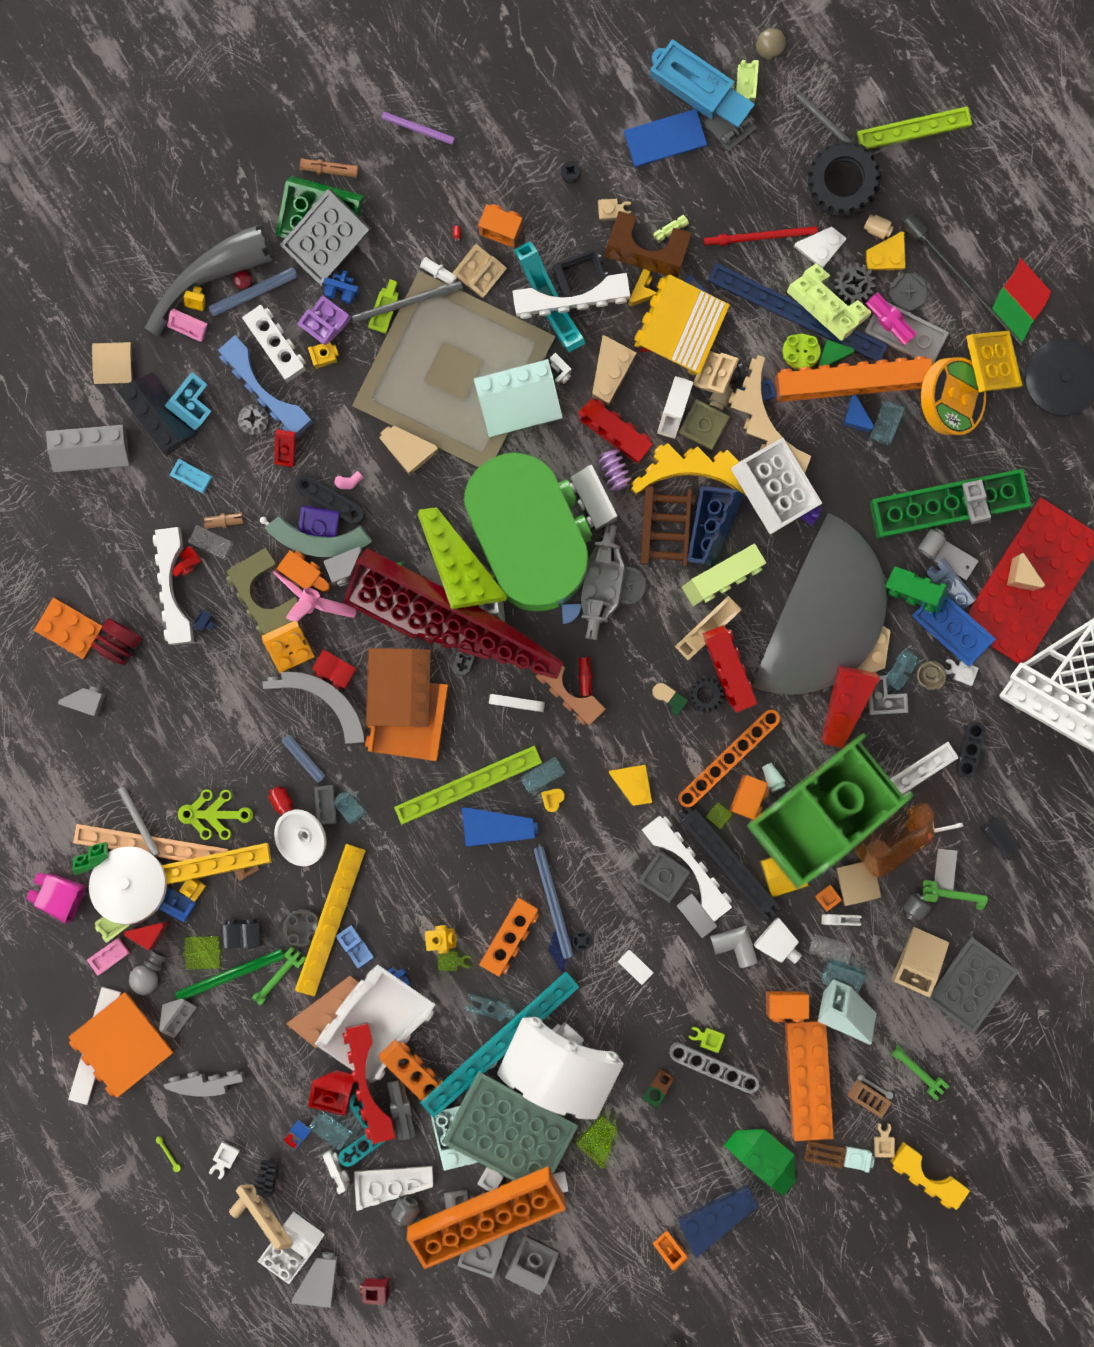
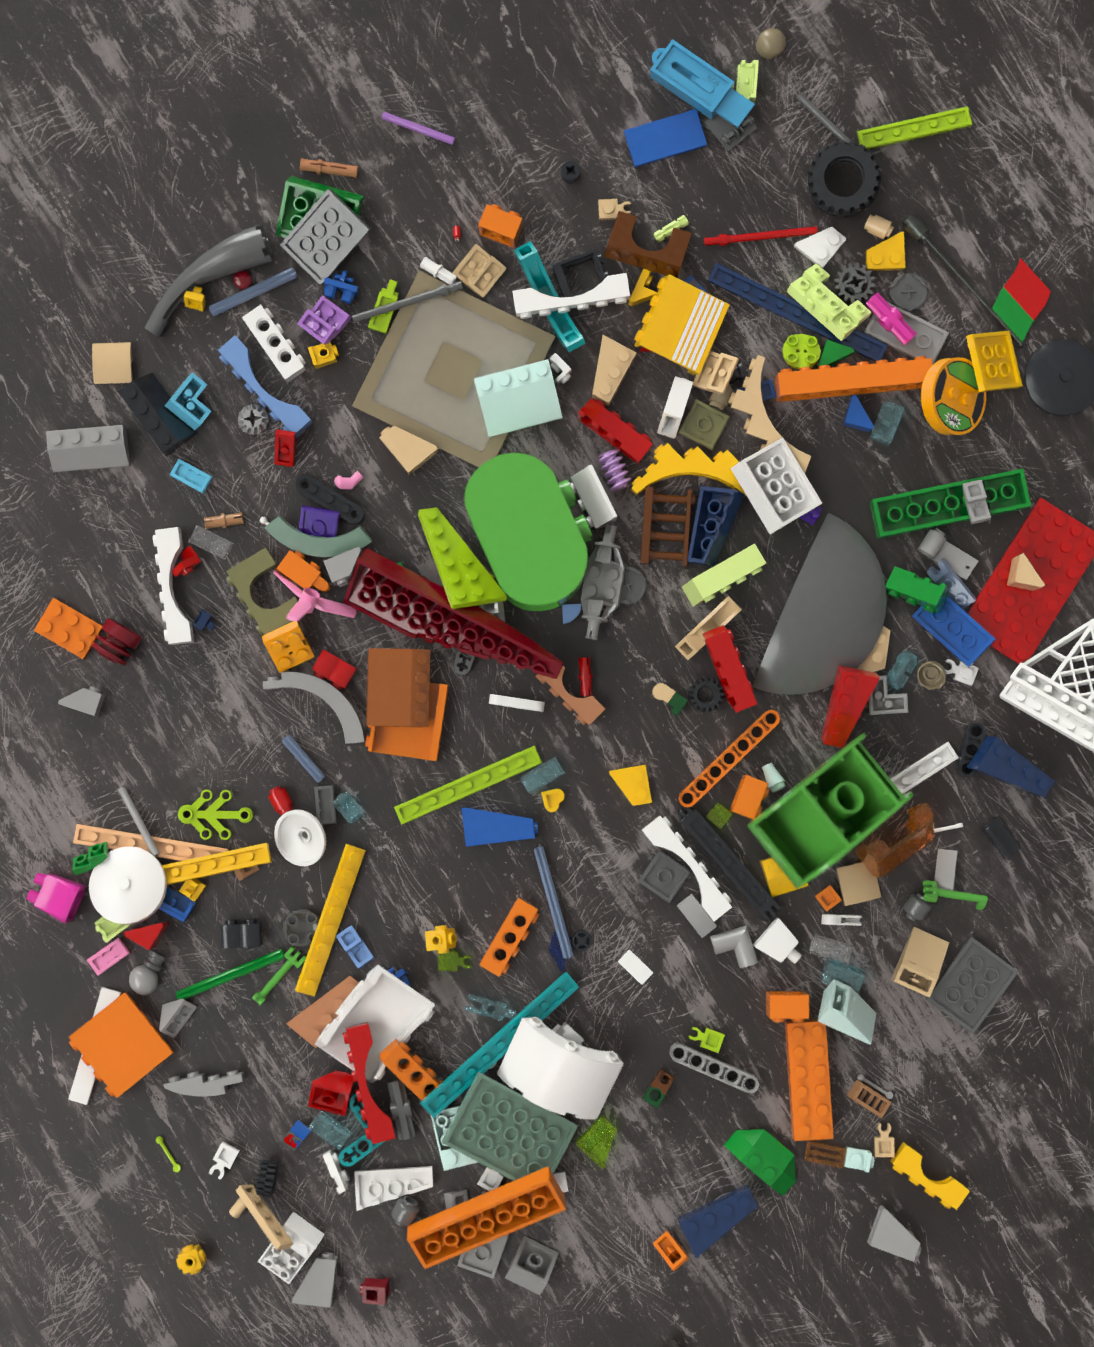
bright pink plate [167,309,207,342] -> none
clear neon green piece [183,936,221,969] -> none
bright green hinge [890,1045,950,1101] -> none
none -> yellow brick [176,1244,206,1275]
none -> light grey slope [867,1205,921,1262]
none -> dark blue wedge [967,736,1055,797]

